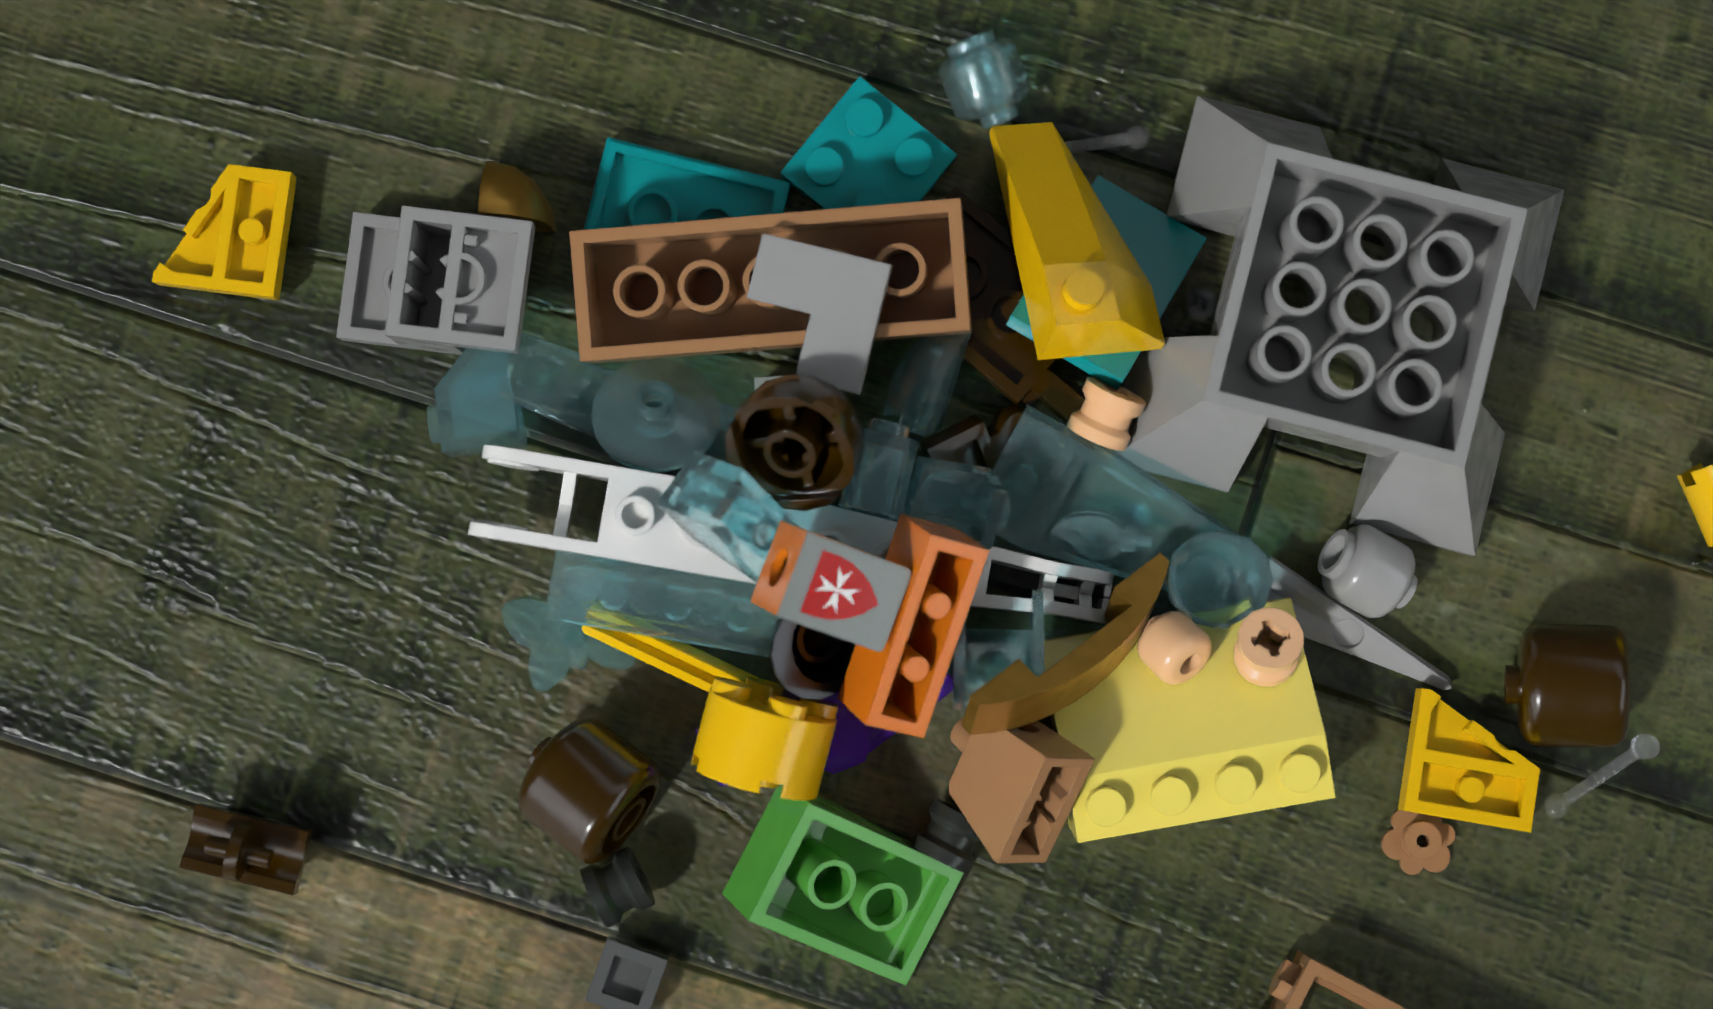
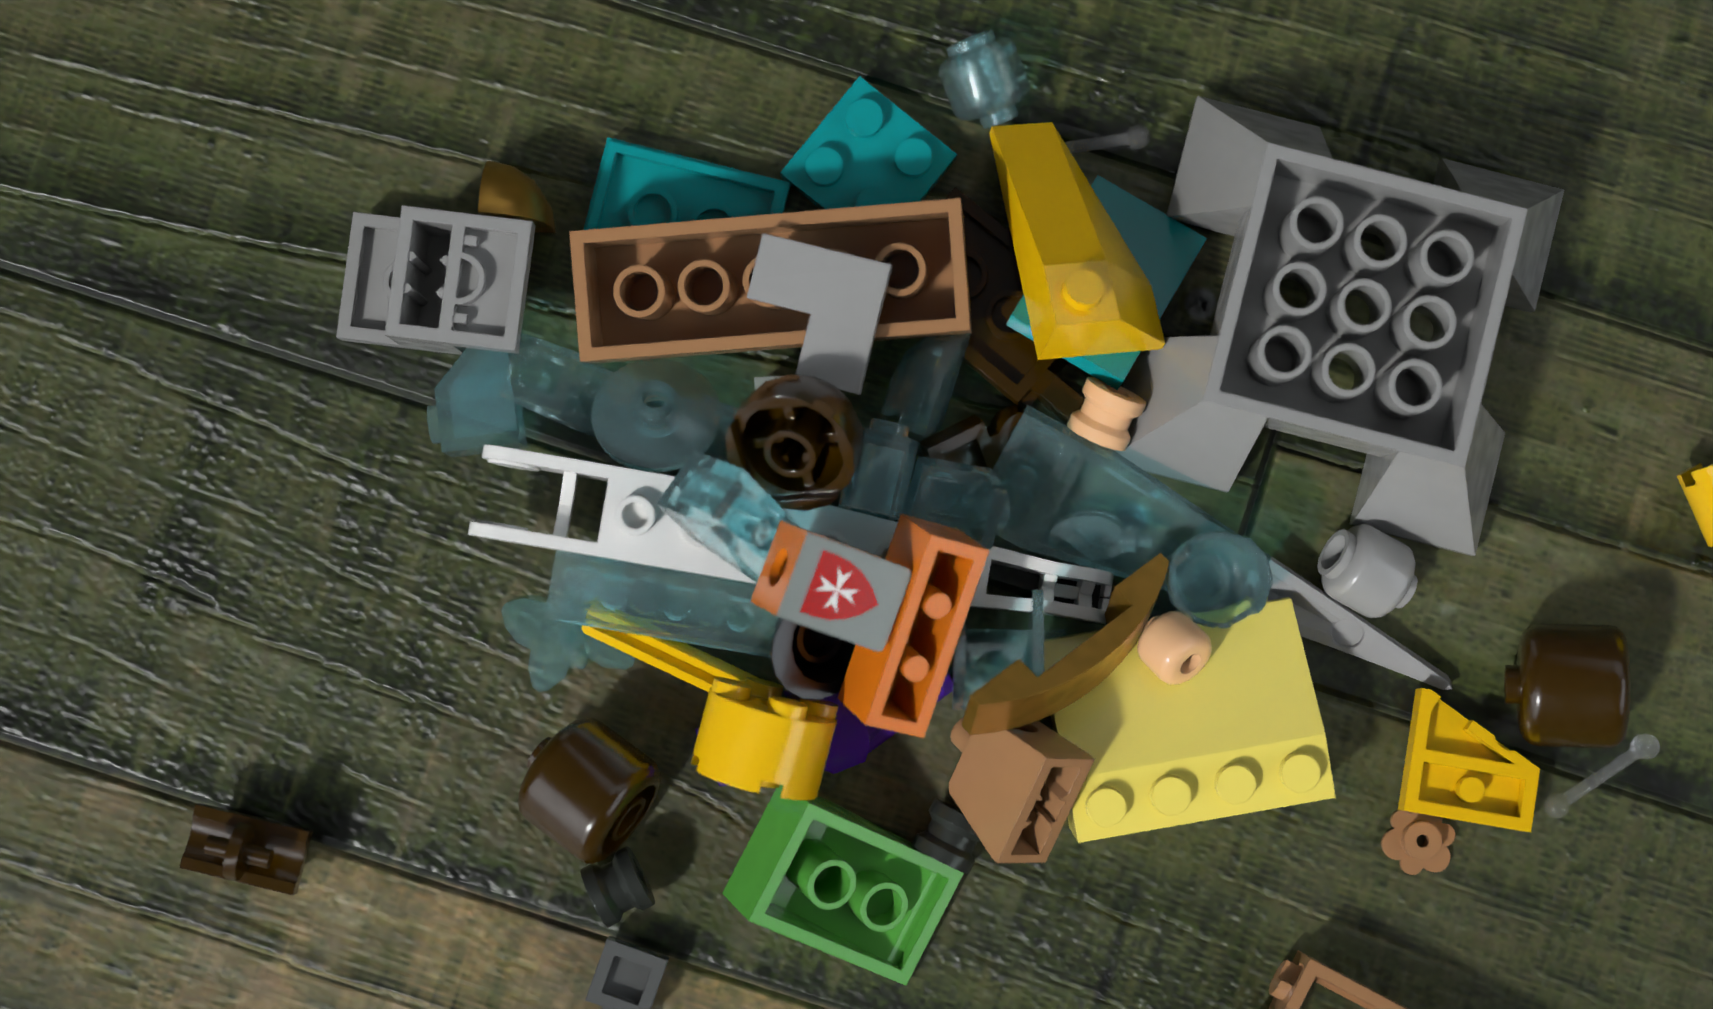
yellow wing [152,164,297,301] -> none
light nougat wheel [1233,608,1304,687] -> none

